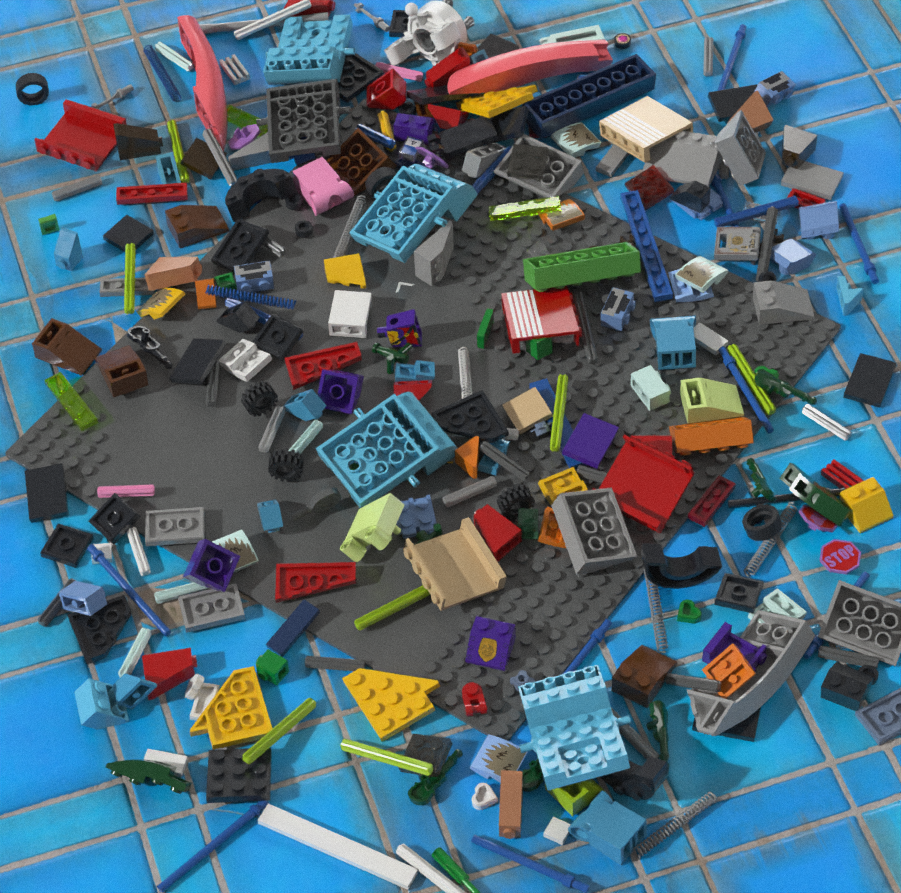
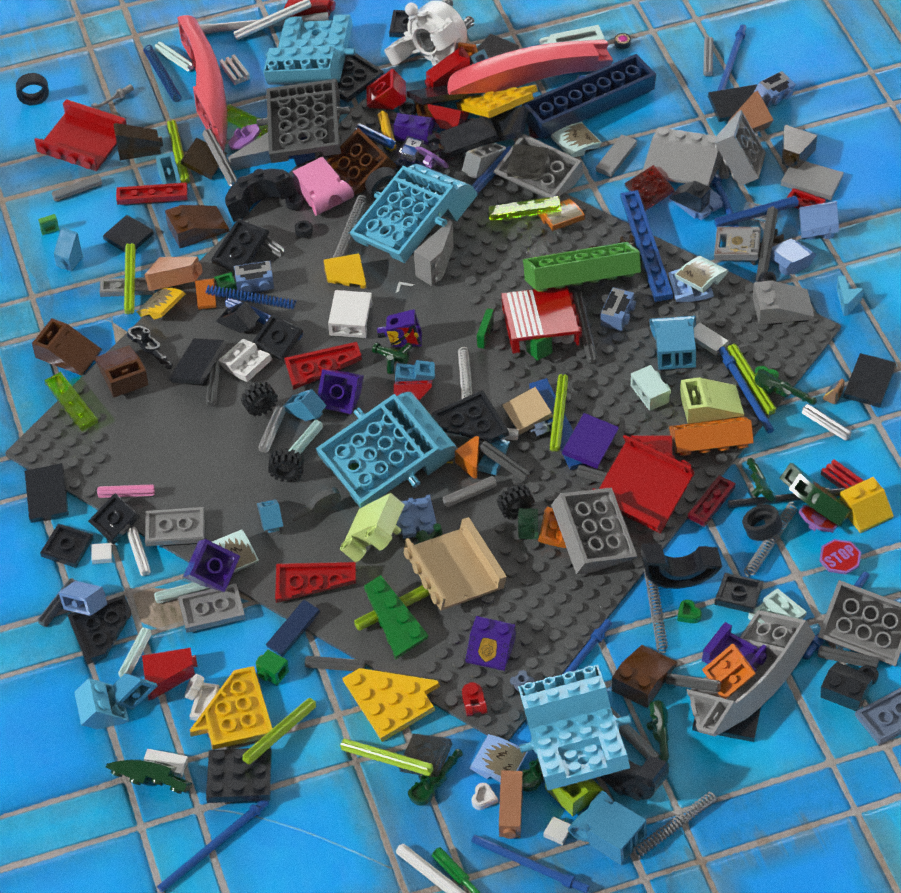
blue bar [87,544,171,637] -> none
white tile [258,804,418,890] -> none
light grey piece [354,3,390,32] -> none
bright pink axle [375,62,423,82] -> none
red slope [474,504,522,562] -> none
yellow slope [538,467,588,505] -> none
panel [599,96,693,163] -> none
blue bar [839,203,879,284] -> none
none -> green wing [364,575,429,660]
none -> medium nougat slope [823,379,845,404]

